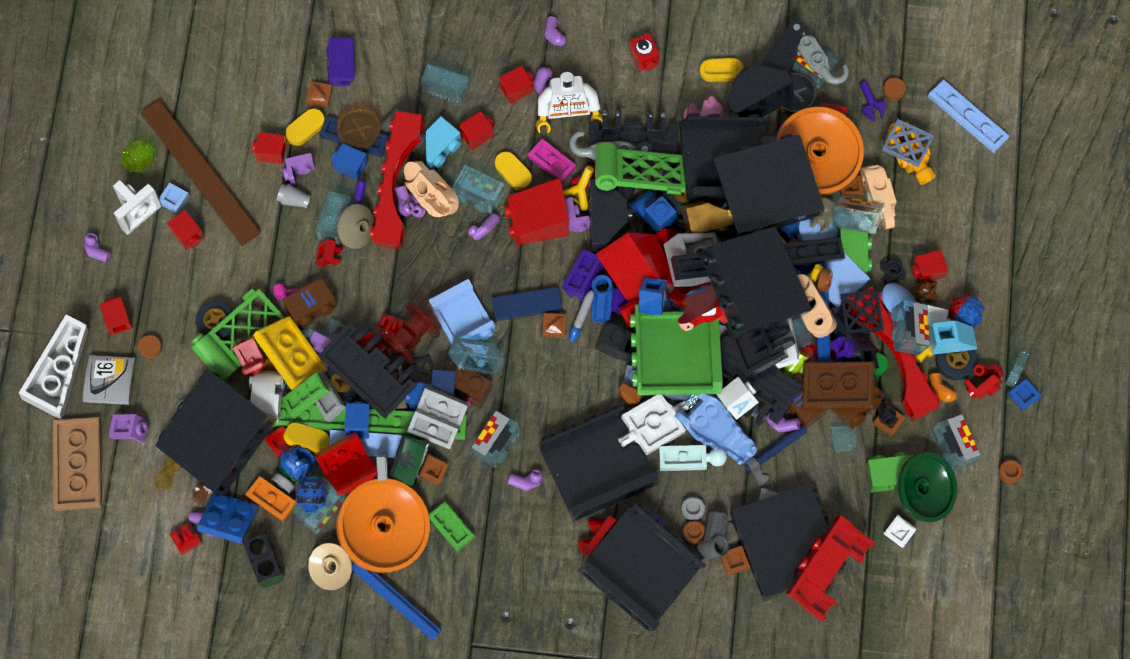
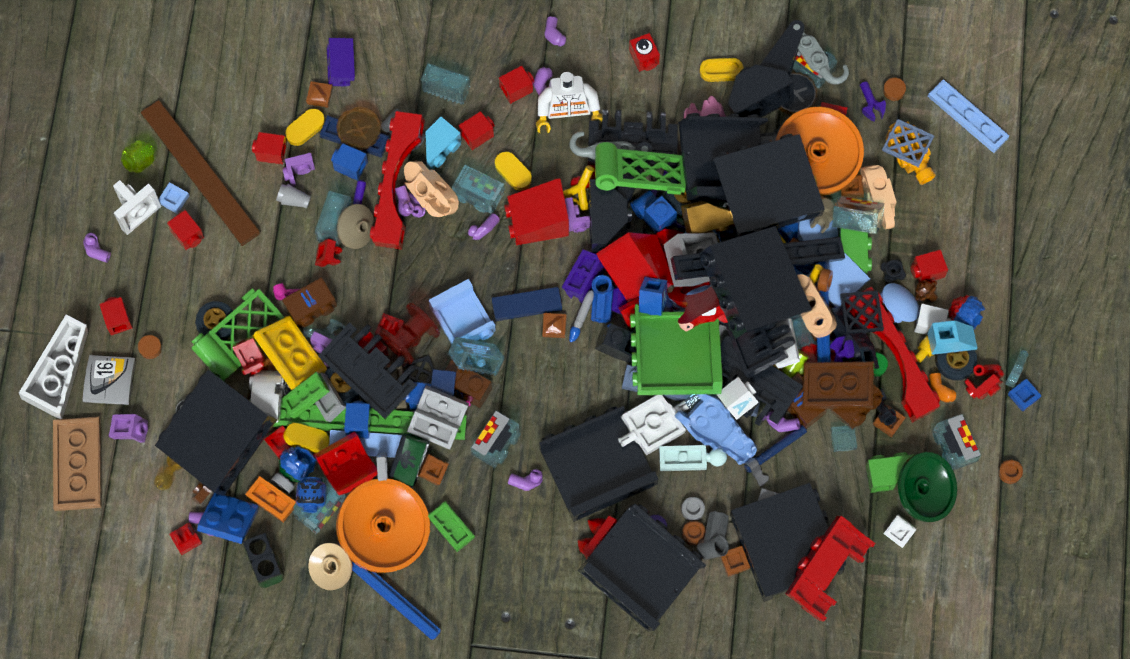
dark pink plate [528,139,576,184] -> none
dark orange tile [618,383,643,406] -> none
brick [891,300,930,355] -> none

